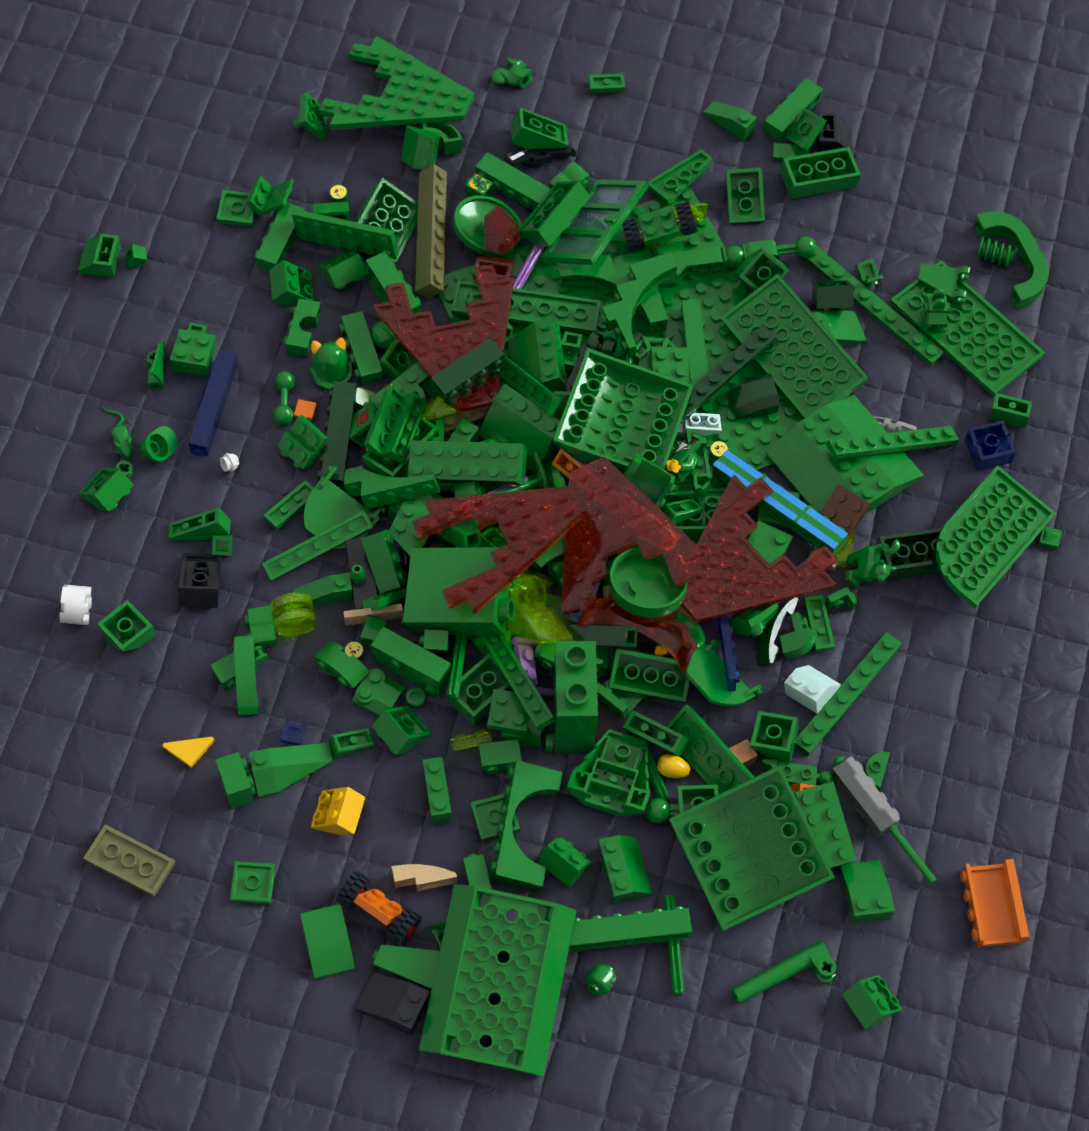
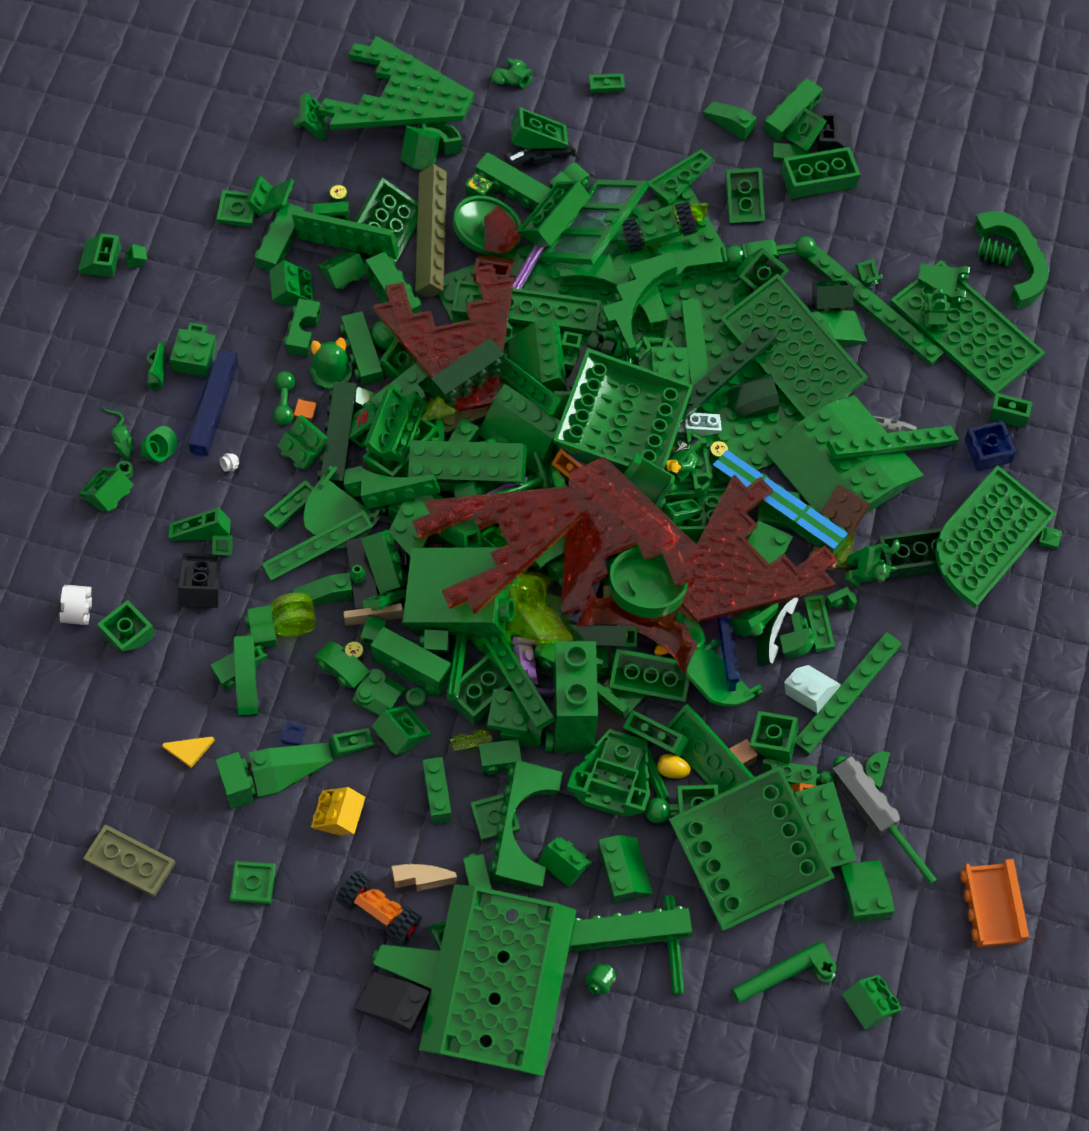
green slope [300,904,355,979] -> none

